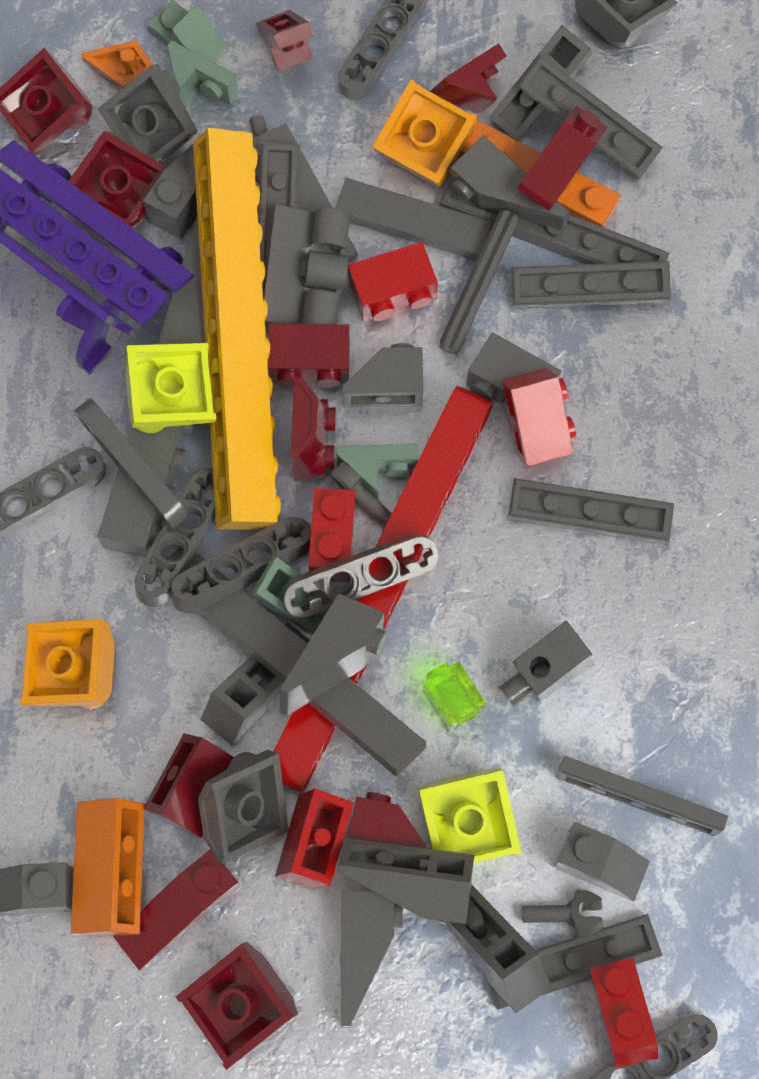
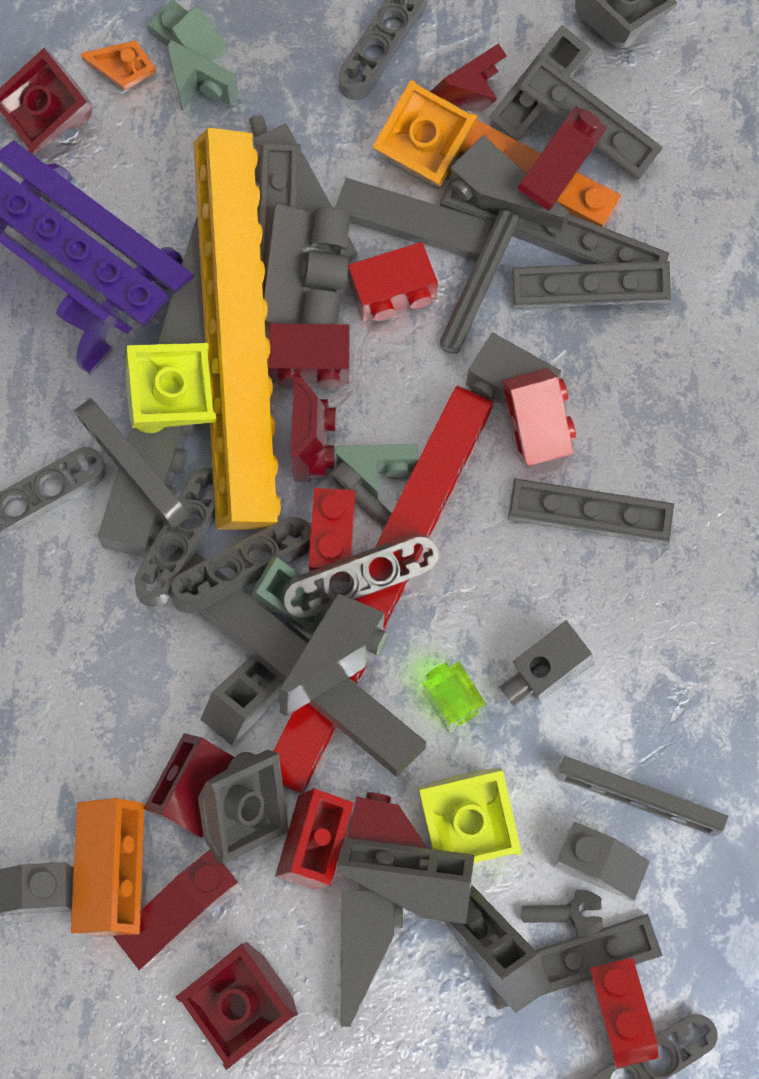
light orange slope [19,619,115,709] -> none
dark red slope [69,131,167,229] -> none
dark grey slope [98,64,198,163] -> none
dark grey slope [143,144,197,240] -> none
slope [256,10,313,71] -> none
dark grey slope [343,343,423,408] -> none

